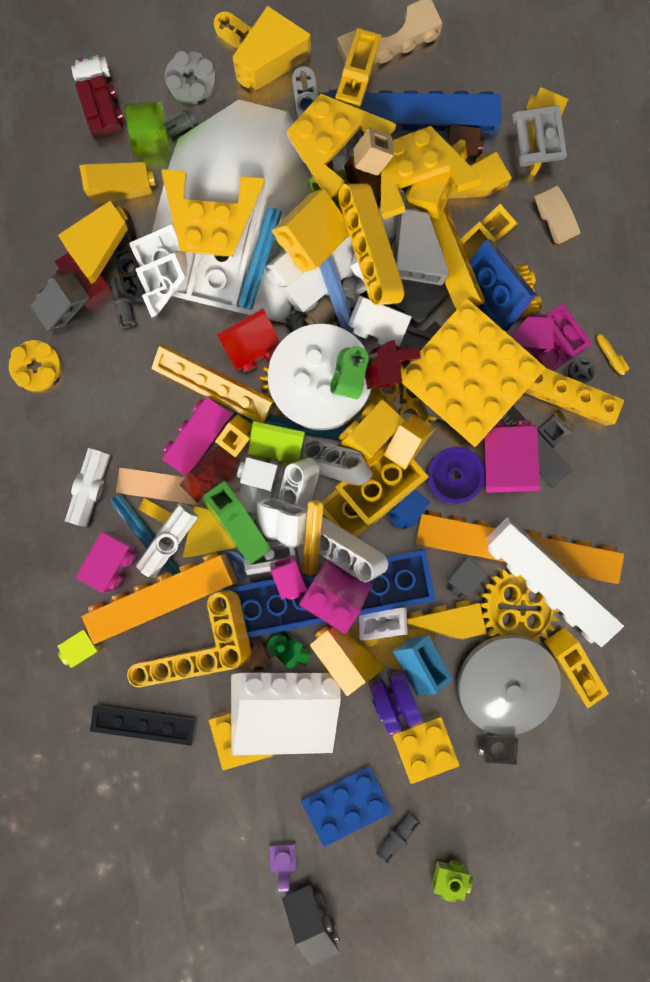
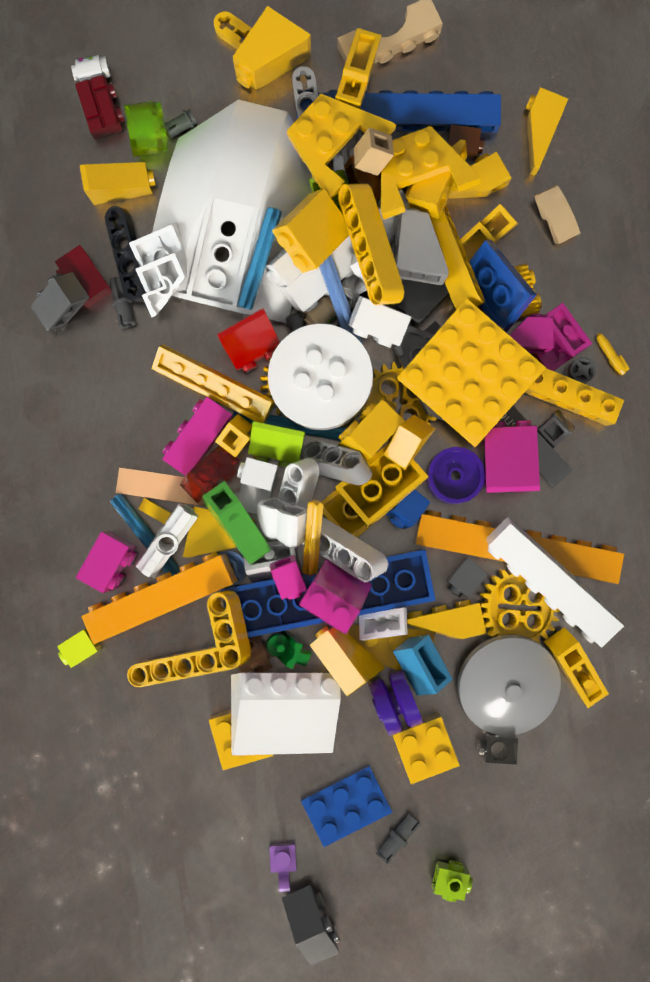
yellow plate [9,340,62,392] -> none
yellow slope [58,201,128,284] -> none
white piece [65,448,110,527] -> none
black plate [90,704,196,746] -> none
yellow wing [162,169,265,257] -> none
light grey plate [165,51,216,105] -> none
bright green piece [330,346,368,400] -> none
dark red brick [365,340,421,390] -> none
light grey plate [512,106,567,167] -> none

